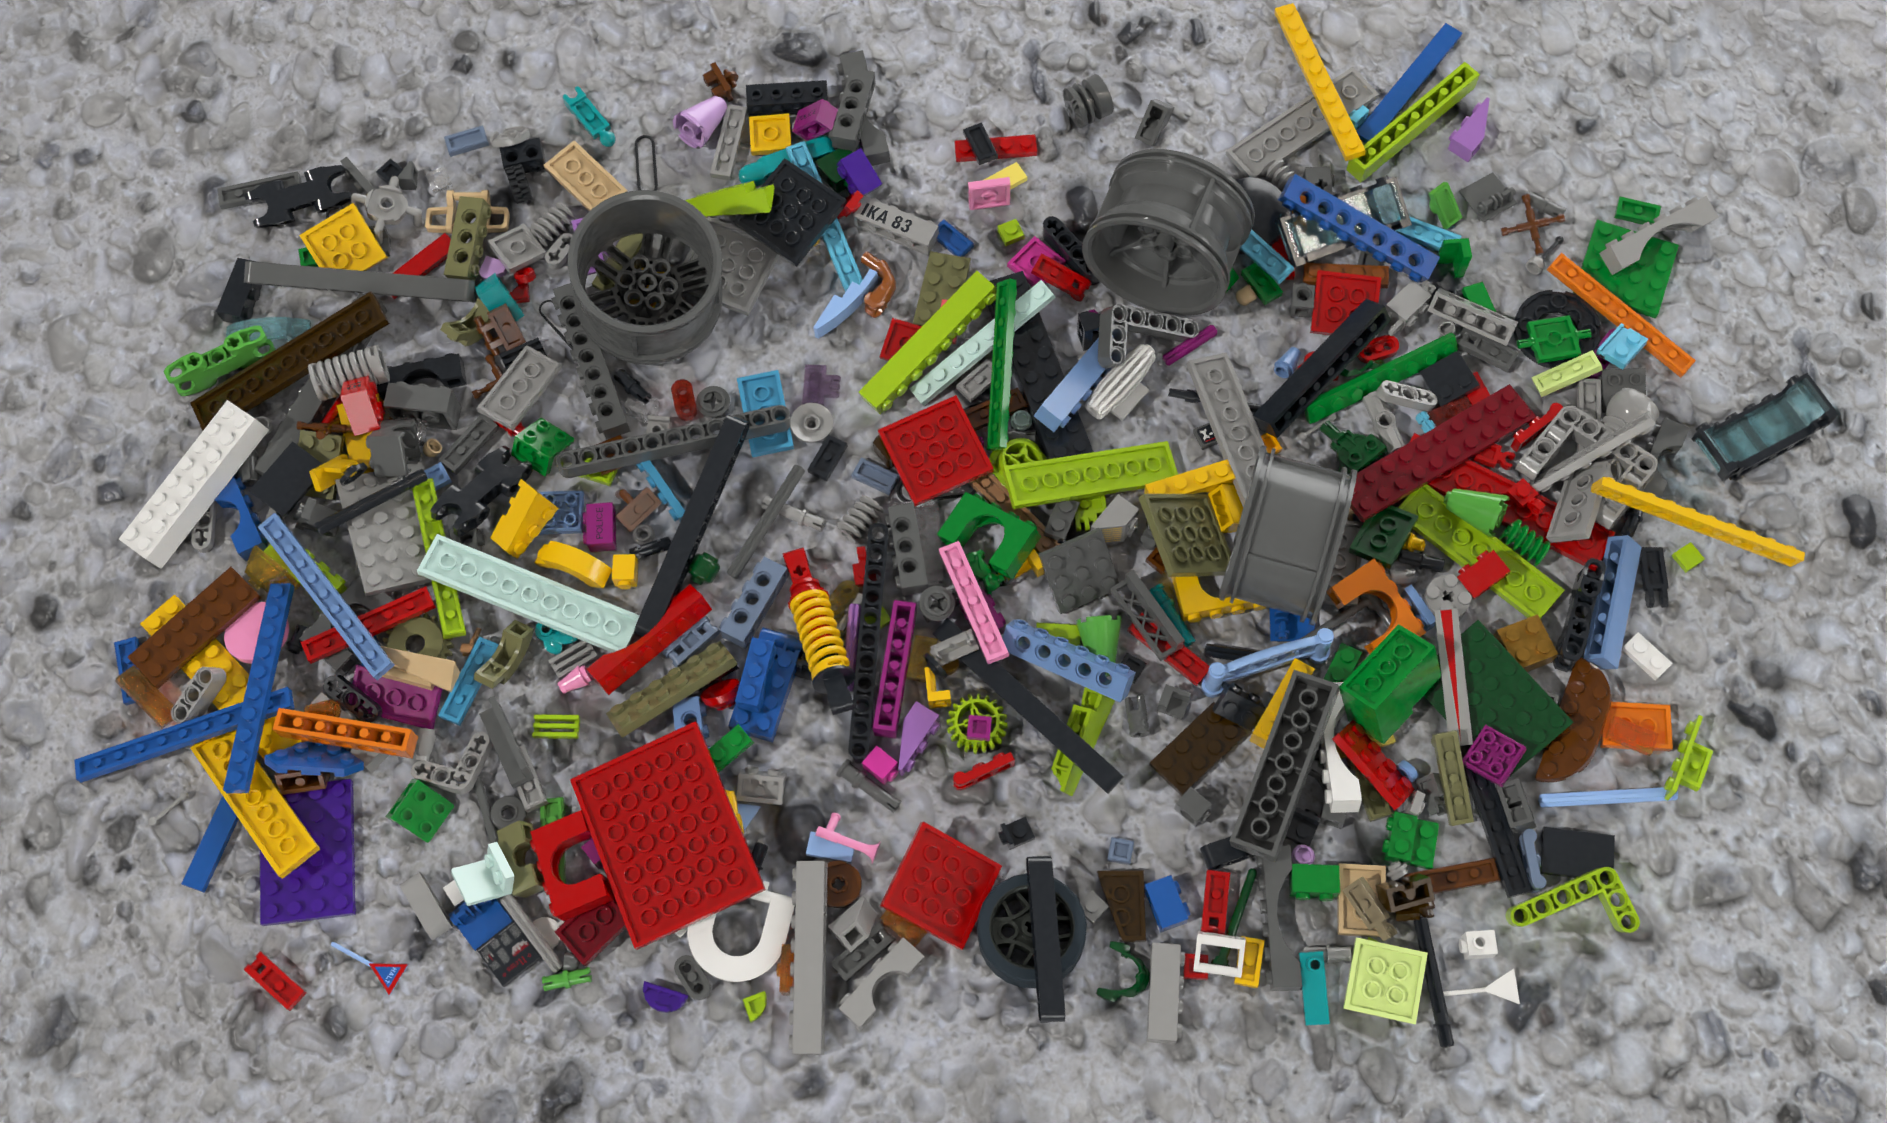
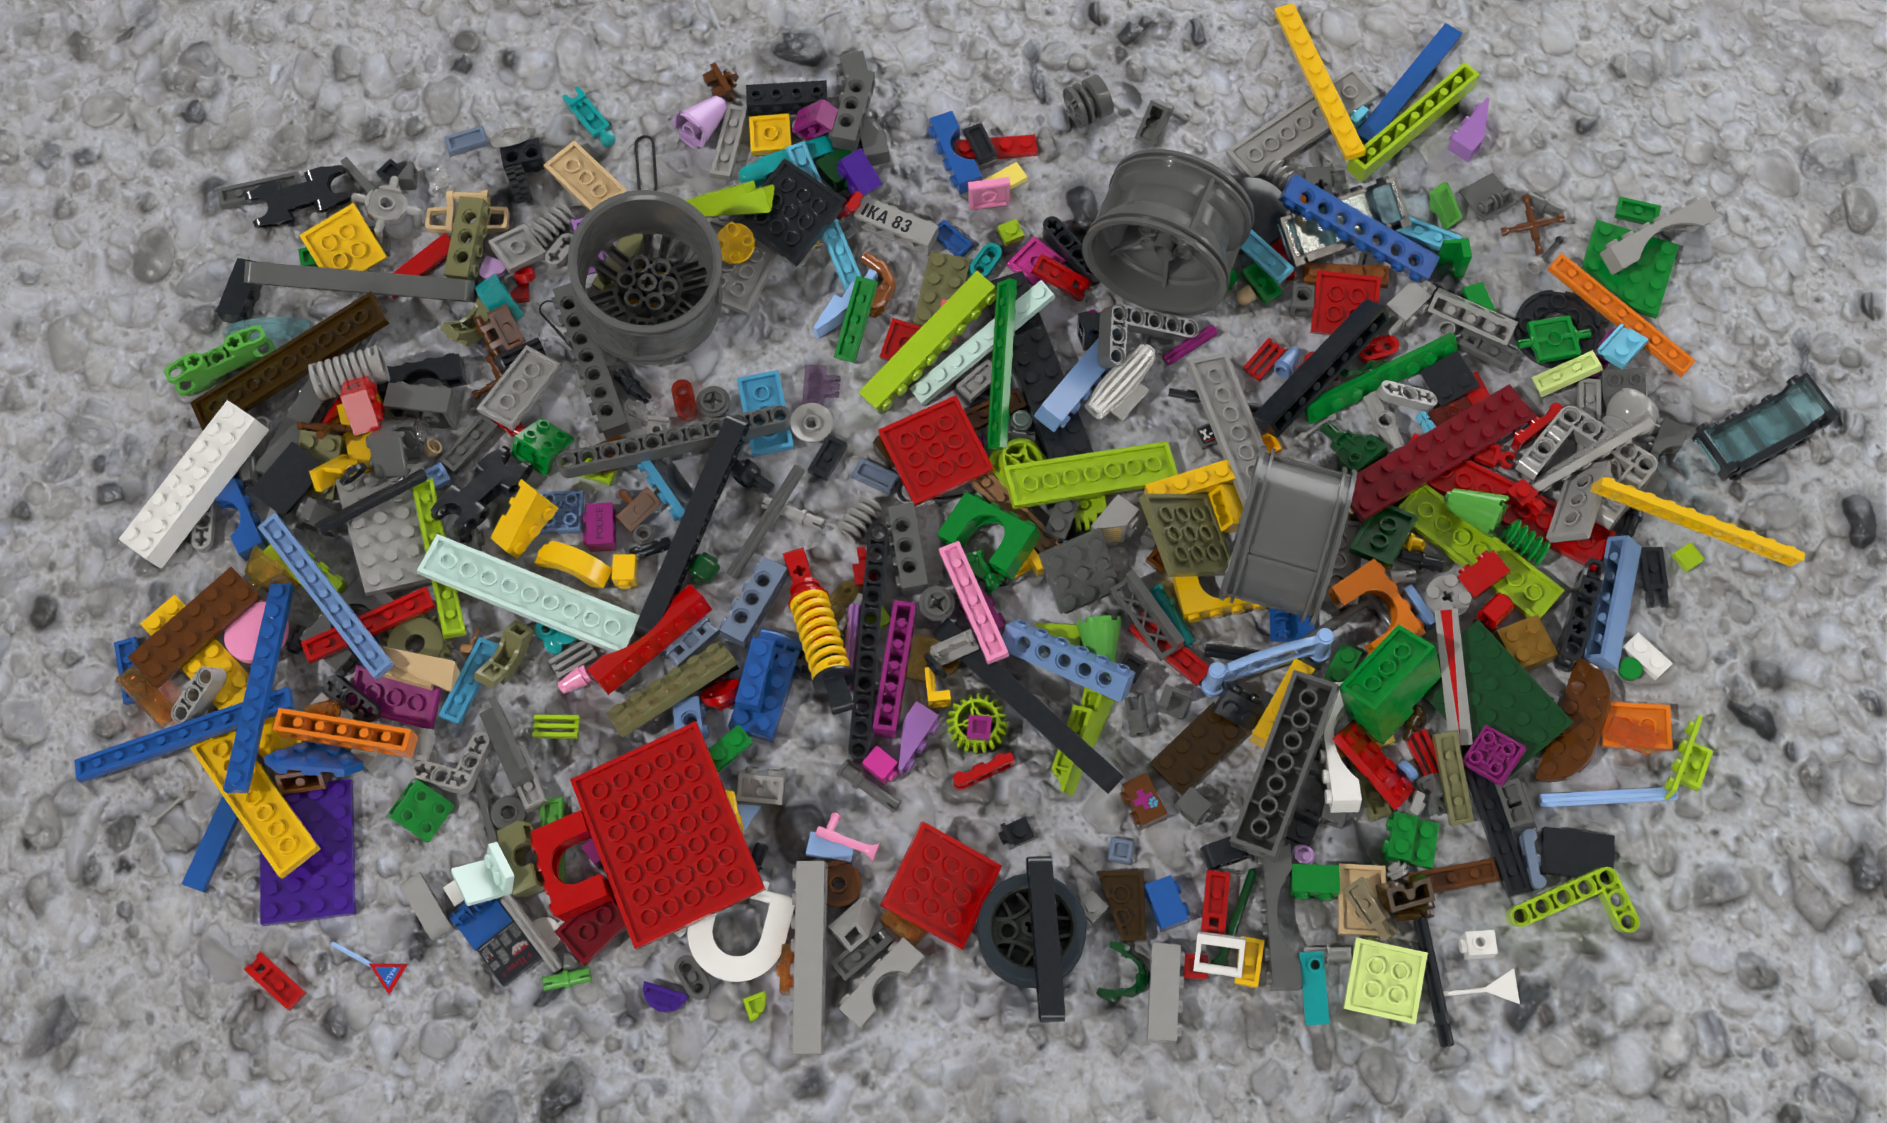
none -> yellow dish [717,222,755,264]
none -> black axle [732,459,775,495]
none -> green plate [834,276,878,363]
none -> blue arch [927,111,982,195]
none -> teal plate [970,243,1002,279]
none -> reddish brown brick [1119,773,1168,830]
none -> red tile [1243,338,1286,382]
none -> dark brown piece [1403,704,1426,742]
none -> red tile [1405,728,1439,777]
none -> red brick [1473,593,1514,634]
none -> green tile [1617,657,1642,681]

